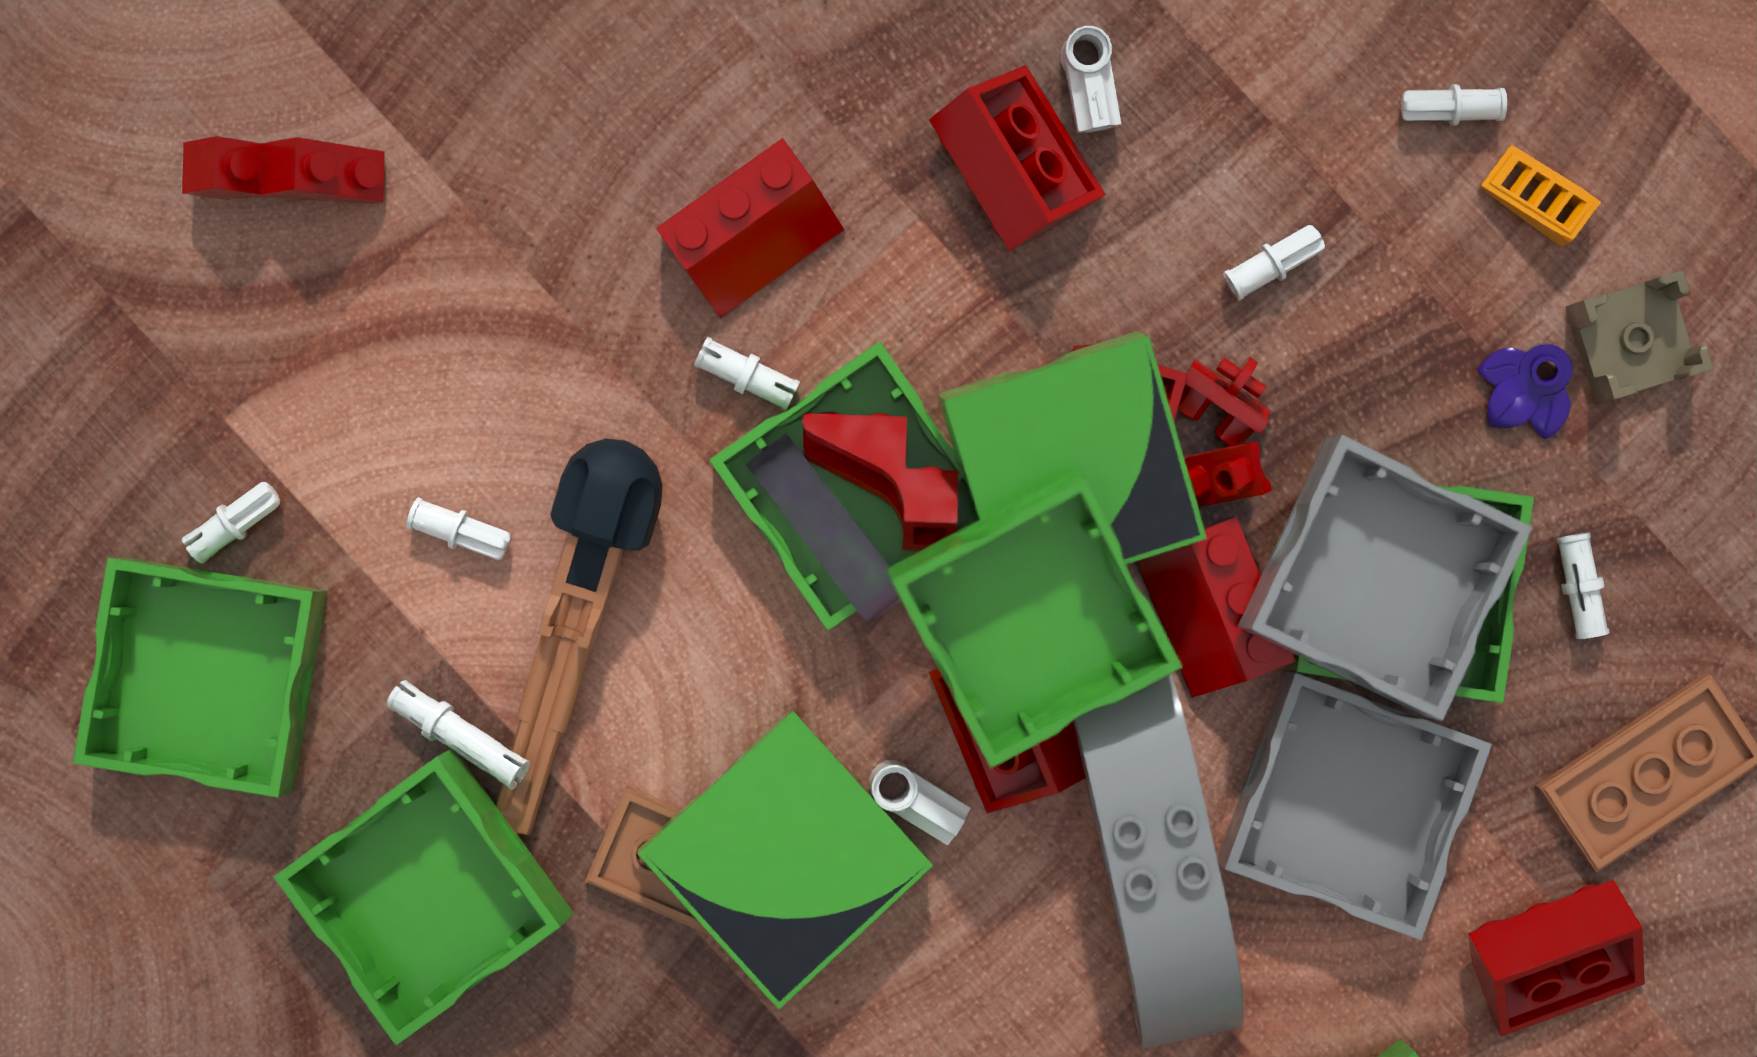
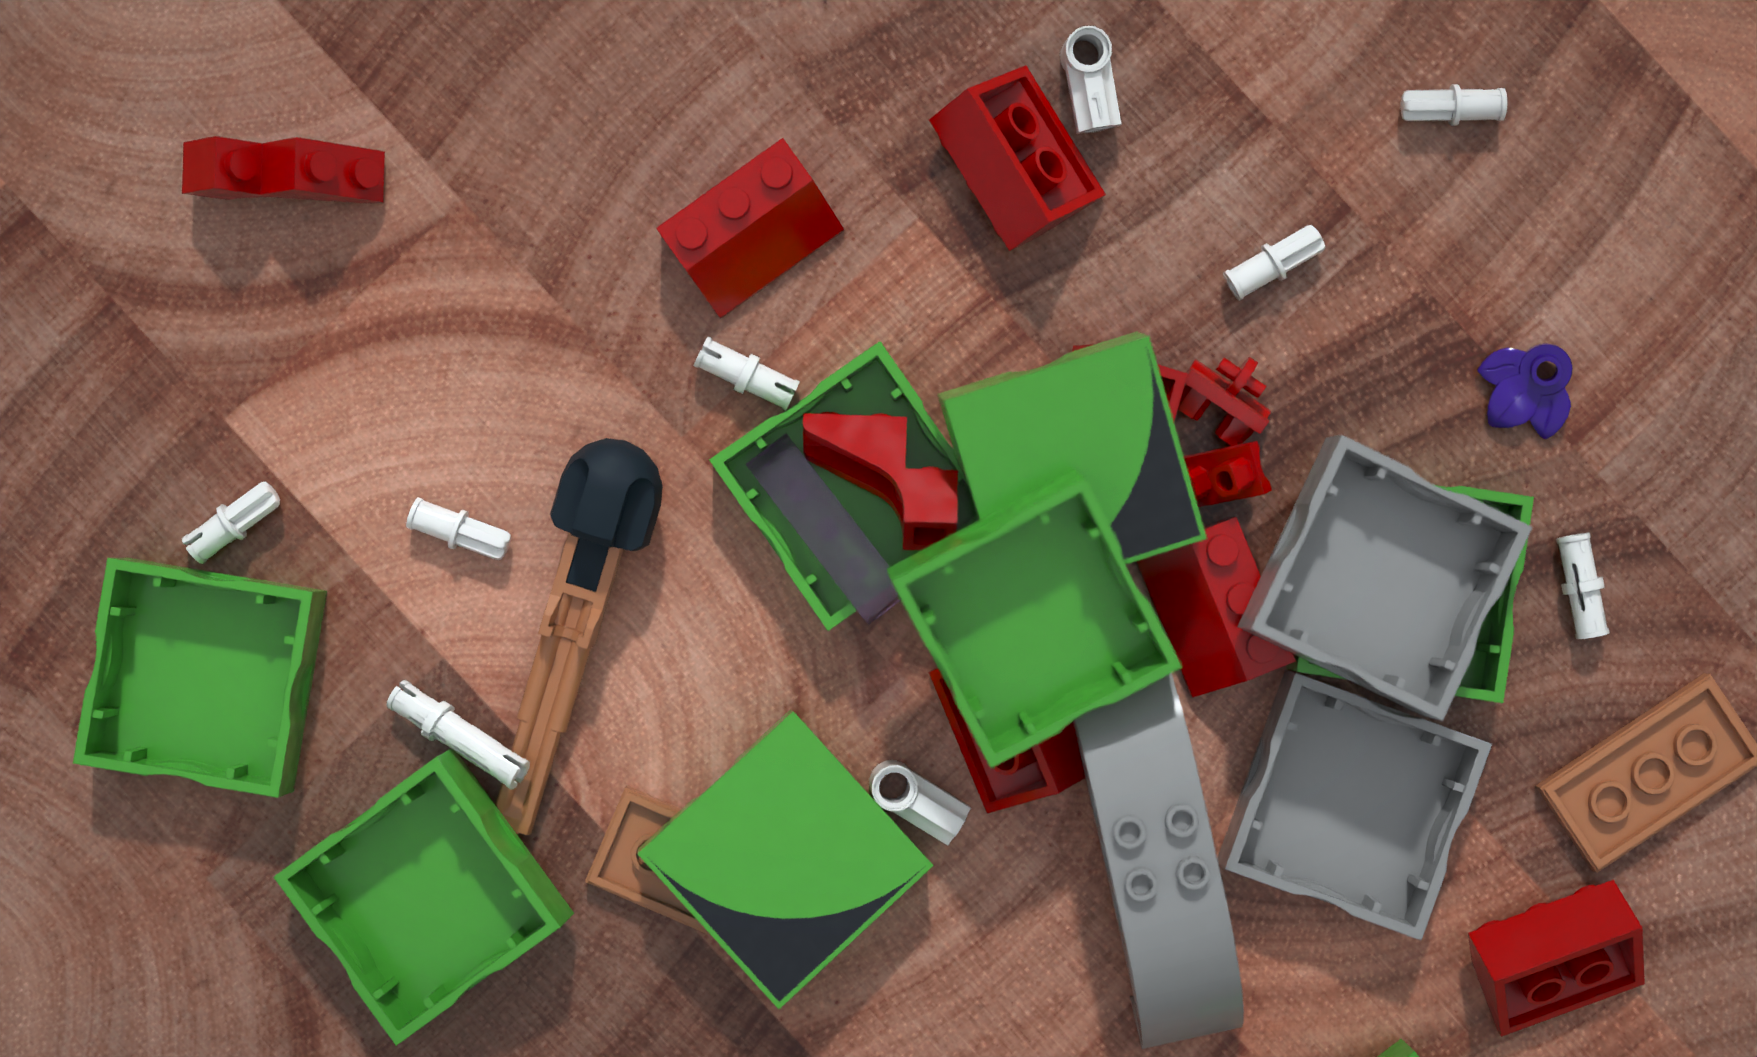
light orange slope [1479,144,1601,247] -> none
dark tan panel [1566,270,1714,404] -> none

